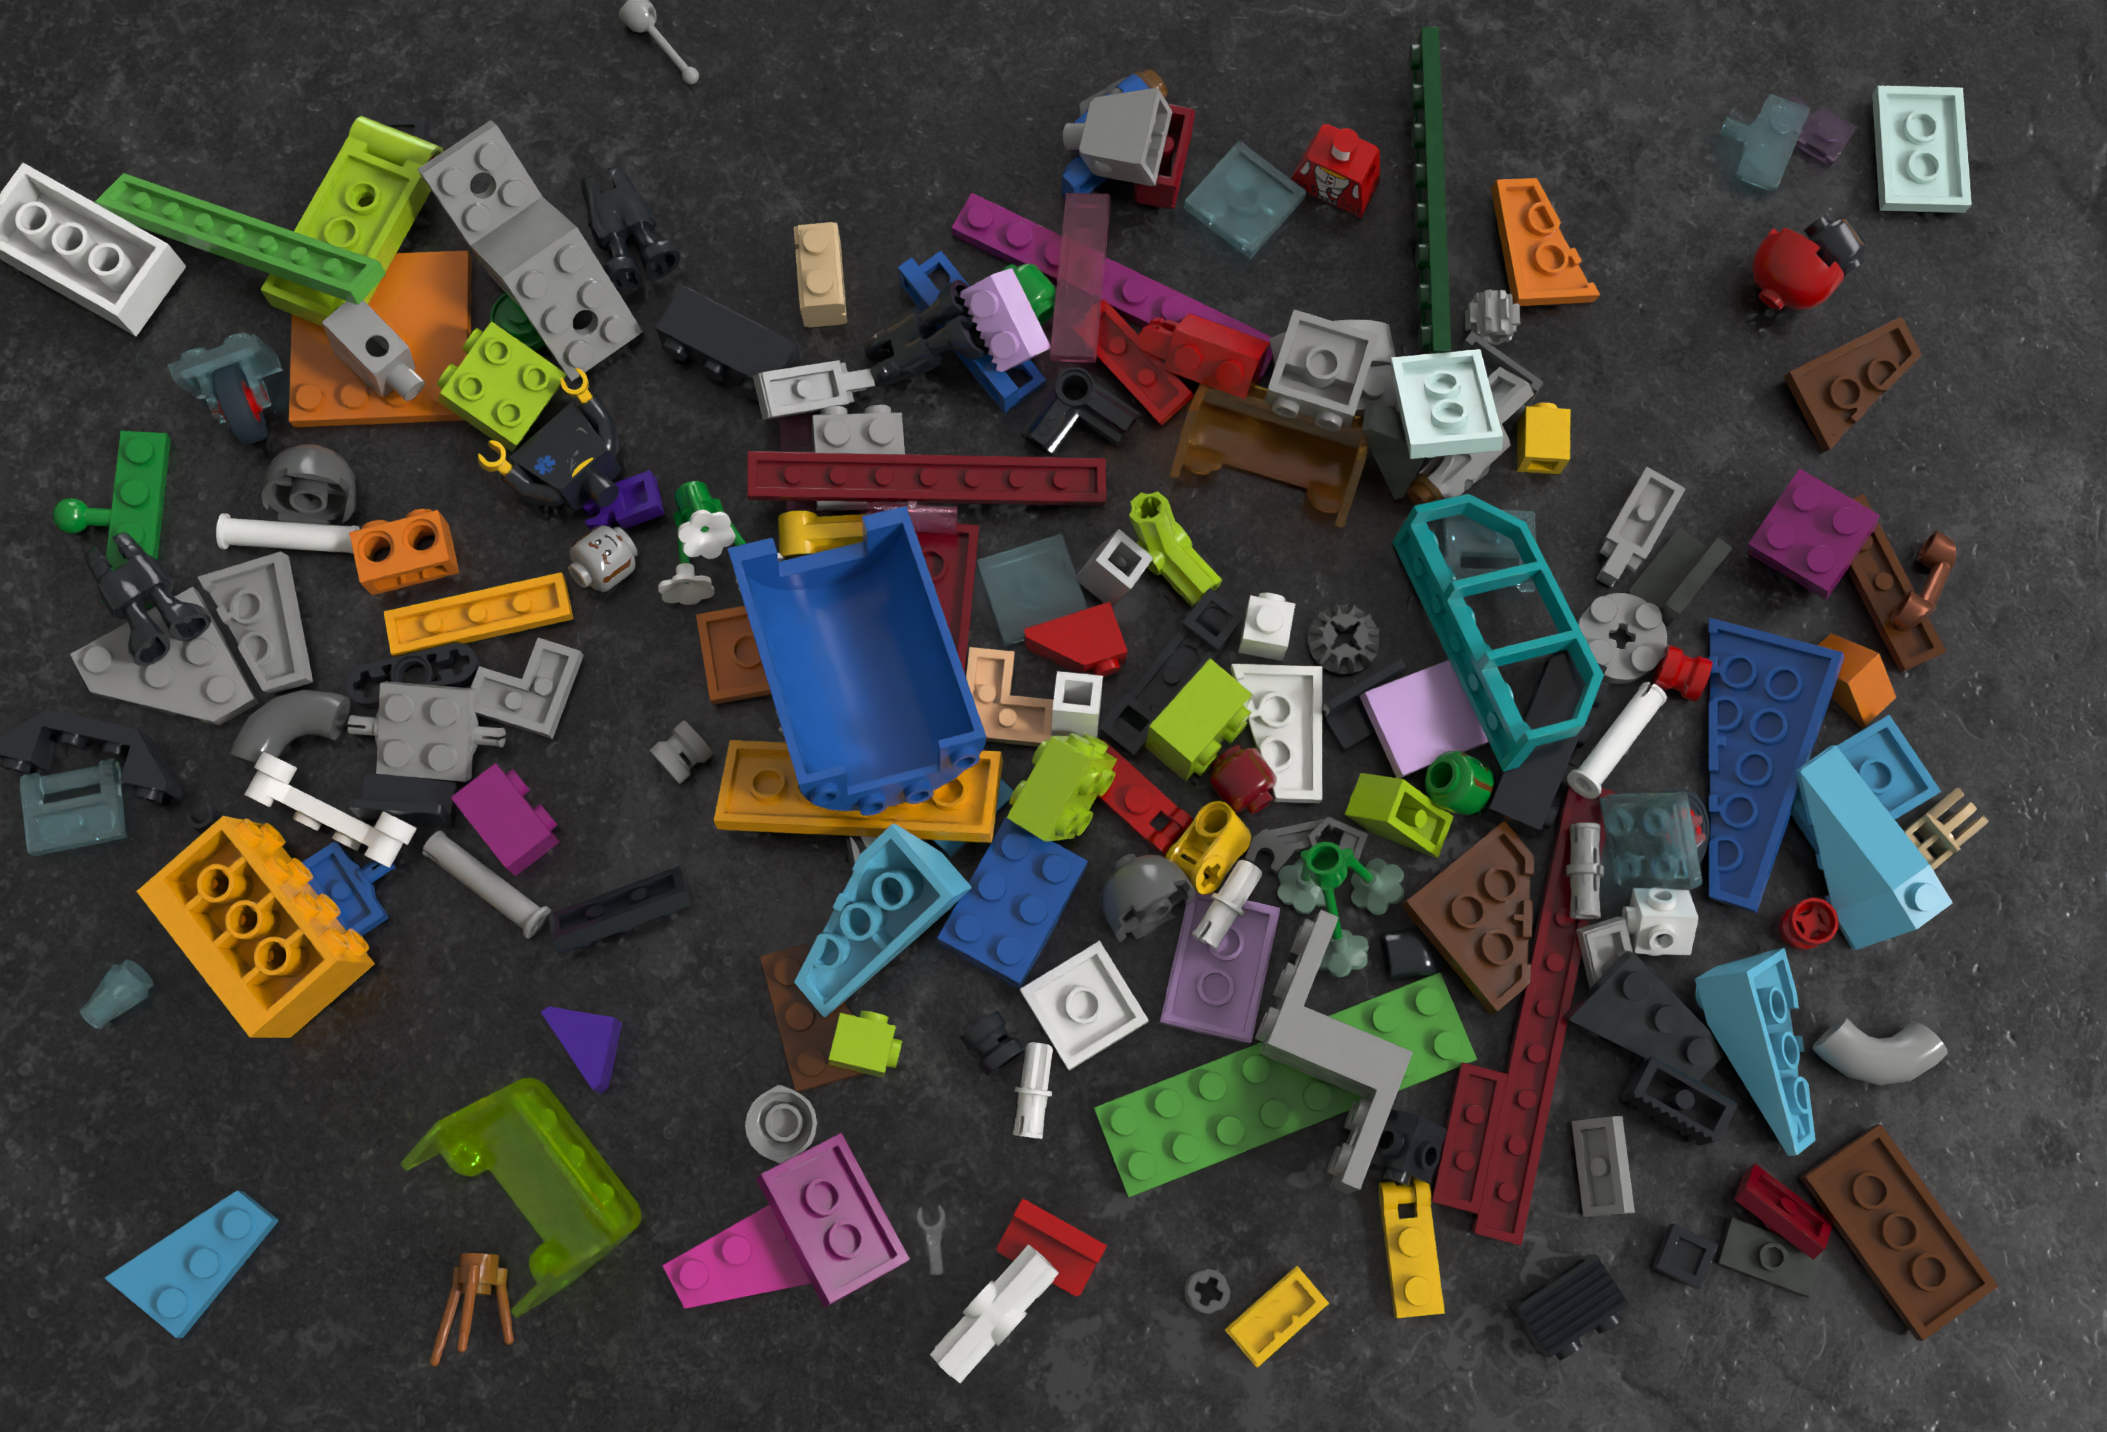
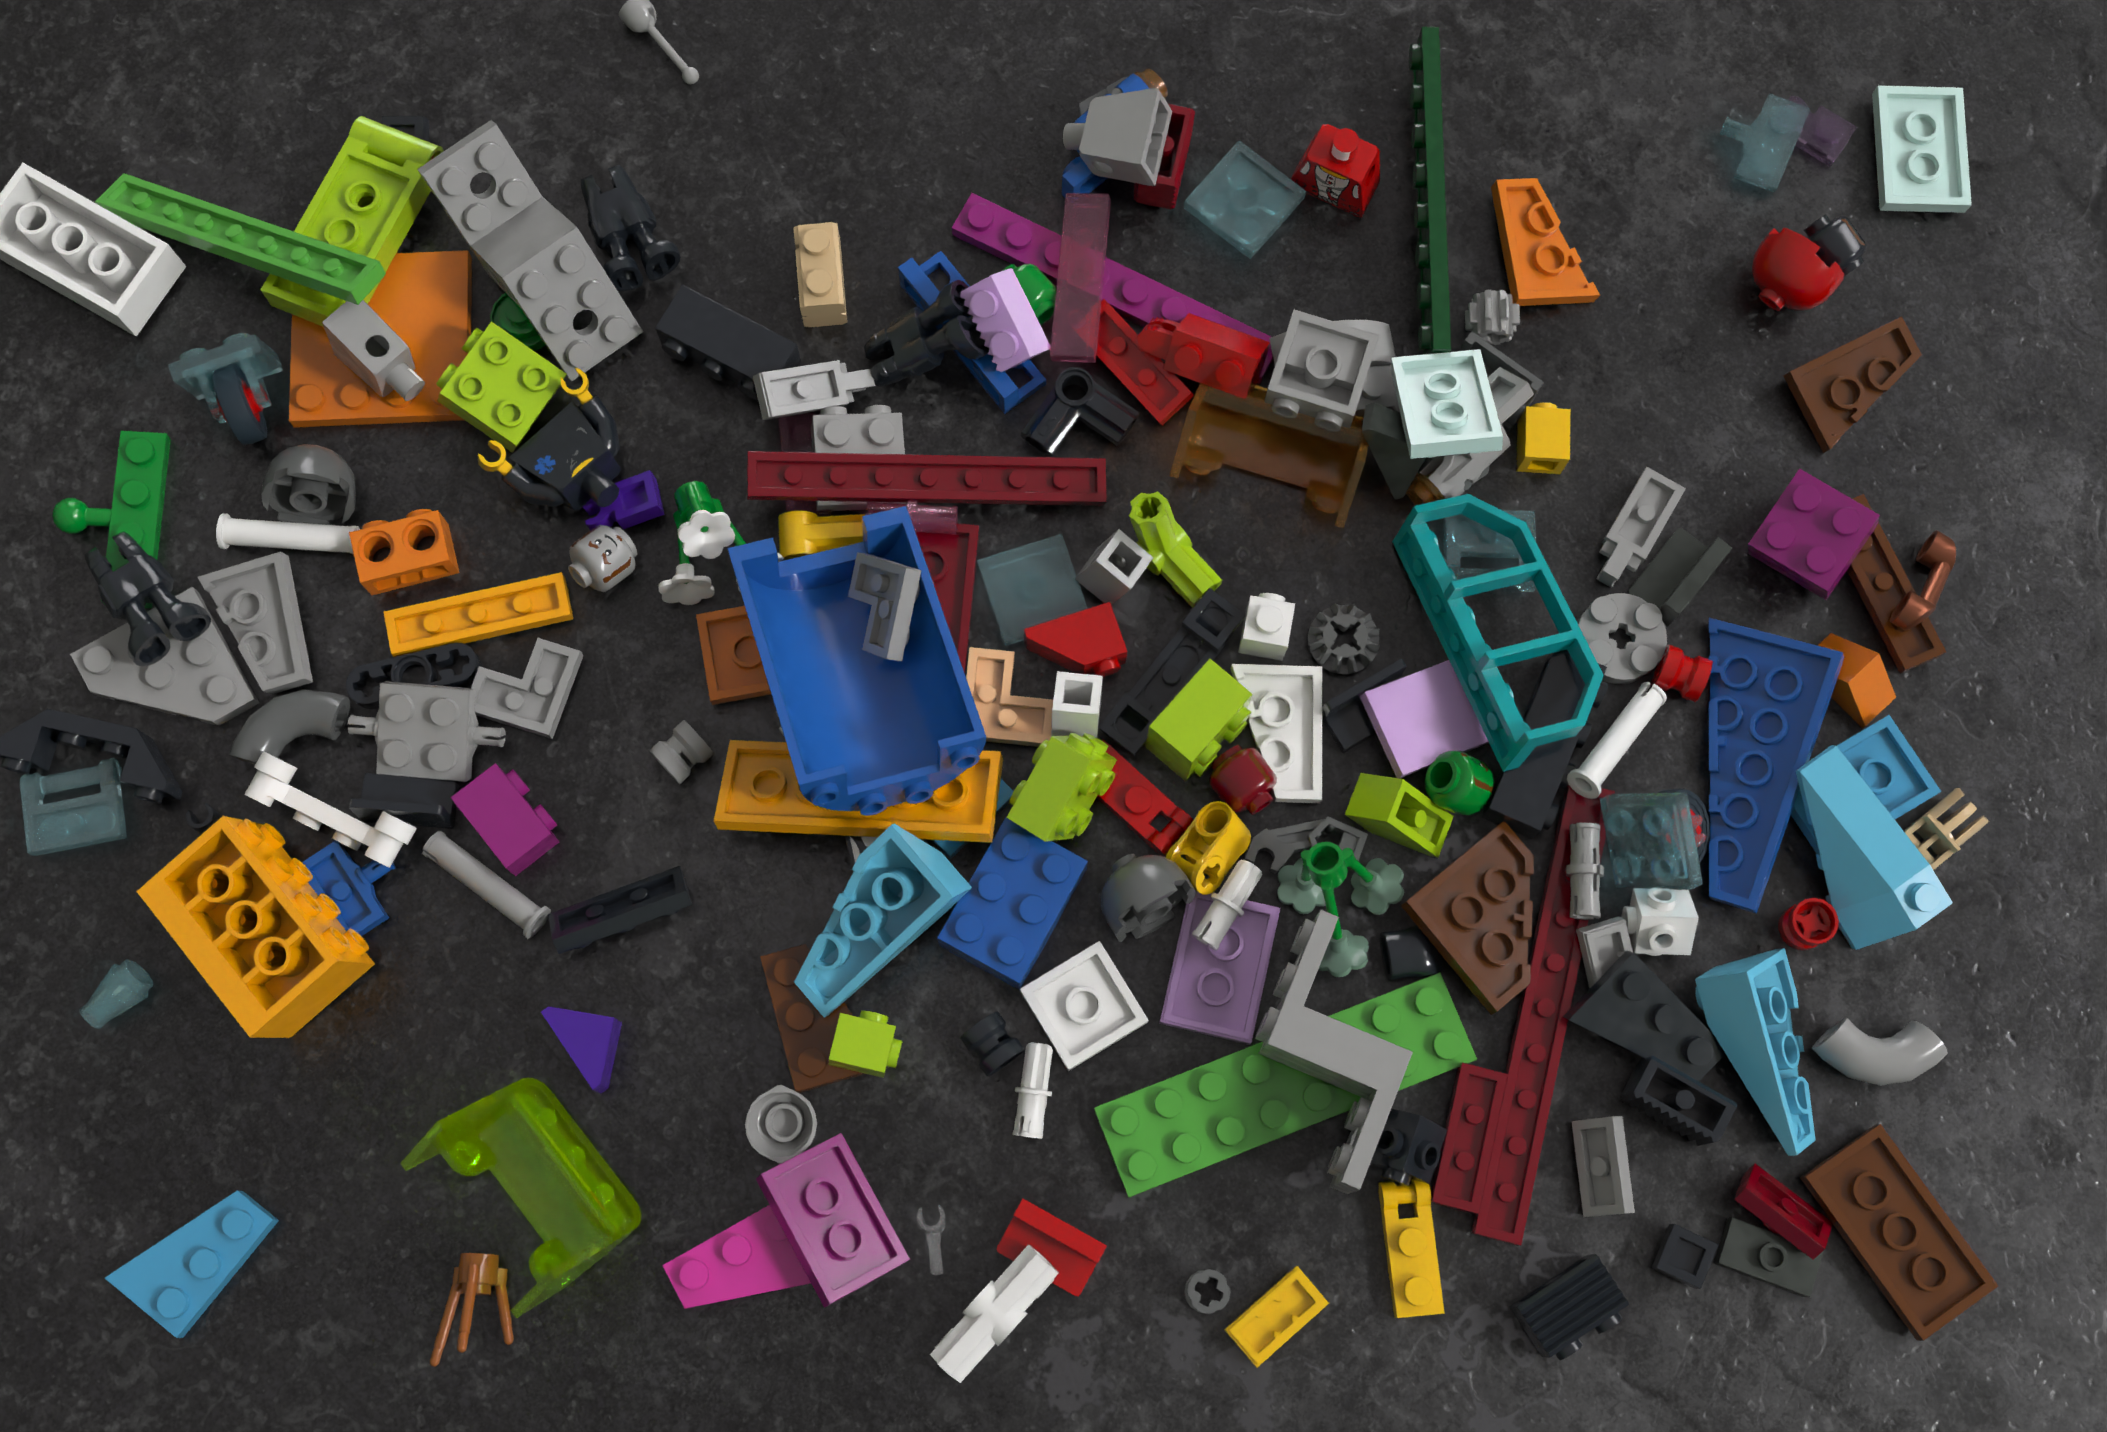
none -> light grey plate [848,552,921,661]

